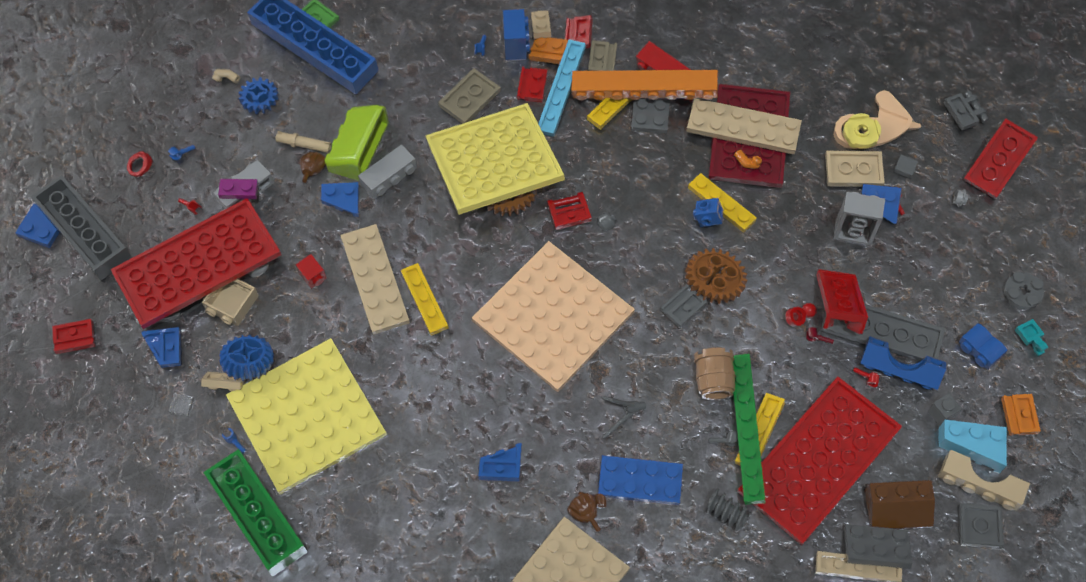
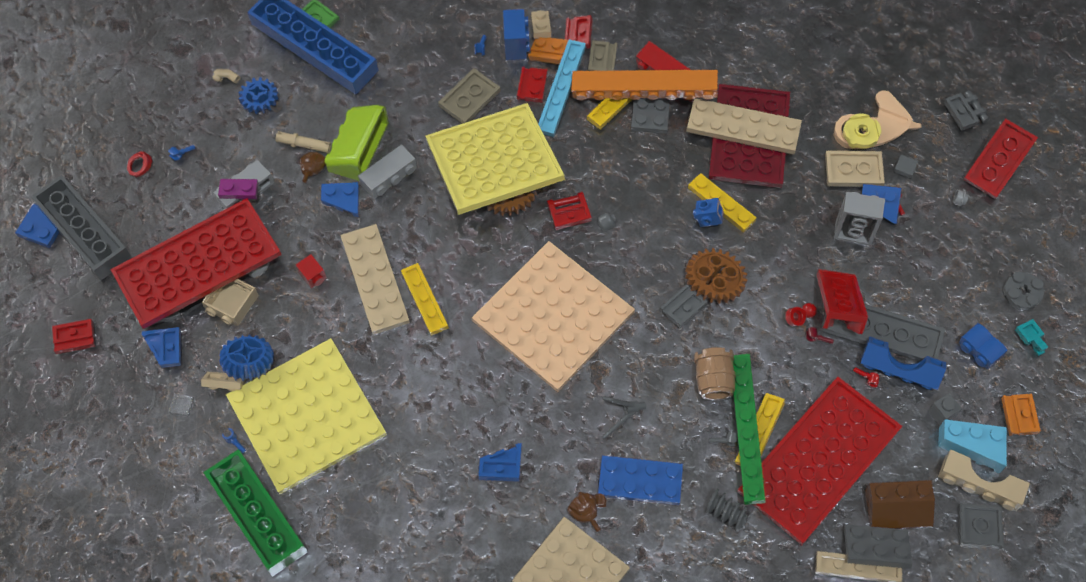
red hand [178,198,202,215] -> none
orange arm [734,150,762,169] -> none

